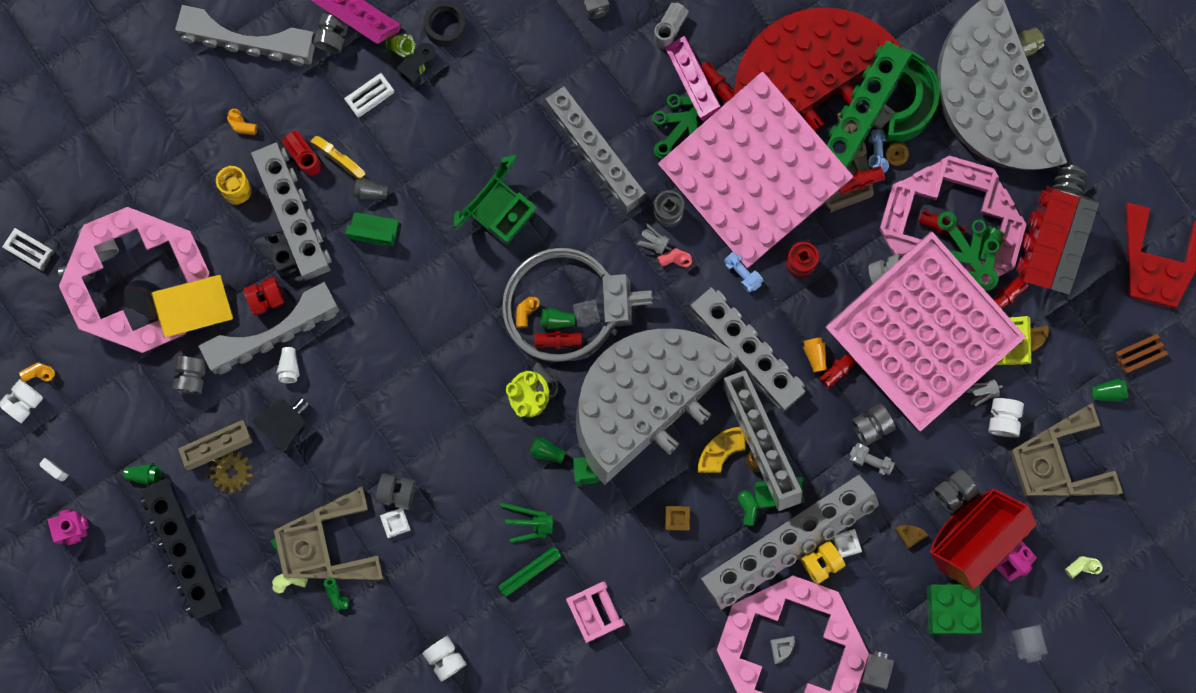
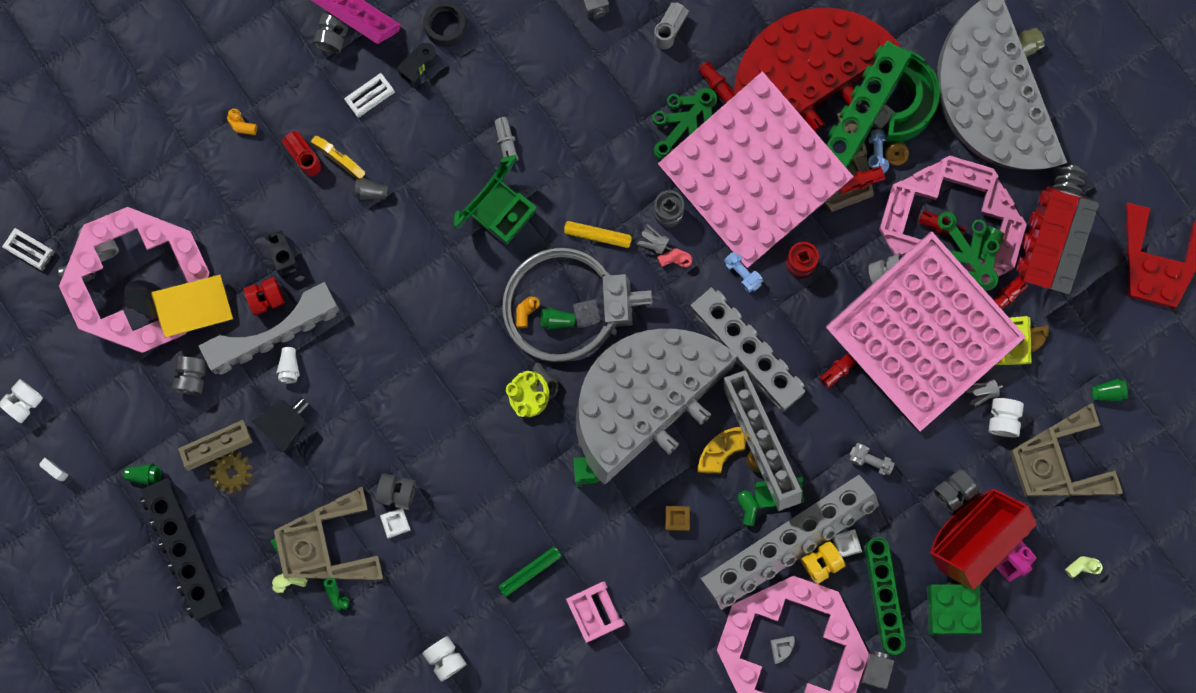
light orange arm [19,363,55,382] -> none
dark pink brick [48,509,89,545] -> none
light grey arch [175,5,315,66] -> none
yellow wheel [216,166,252,205] -> none
light grey brick [251,142,332,281] -> none
green panel [346,212,399,247] -> none
clear neon green cone [386,34,415,57] -> none
green plant [499,503,553,543] -> none
green cone [529,437,566,464] -> none
red pin [534,331,581,350] -> none
light grey brick [545,86,645,214] -> none
plate [665,36,721,121] -> none
light orange cone [803,337,827,372] -> none
flat silver wheel [851,403,896,446] -> none
pearl gold tile [894,525,928,549] -> none
clear brick [1012,625,1047,663] -> none
dark orange tile [1114,334,1168,374] -> none
none -> light grey axle [495,117,518,162]
none -> yellow axle [564,221,632,248]
none -> green beam [865,537,905,655]

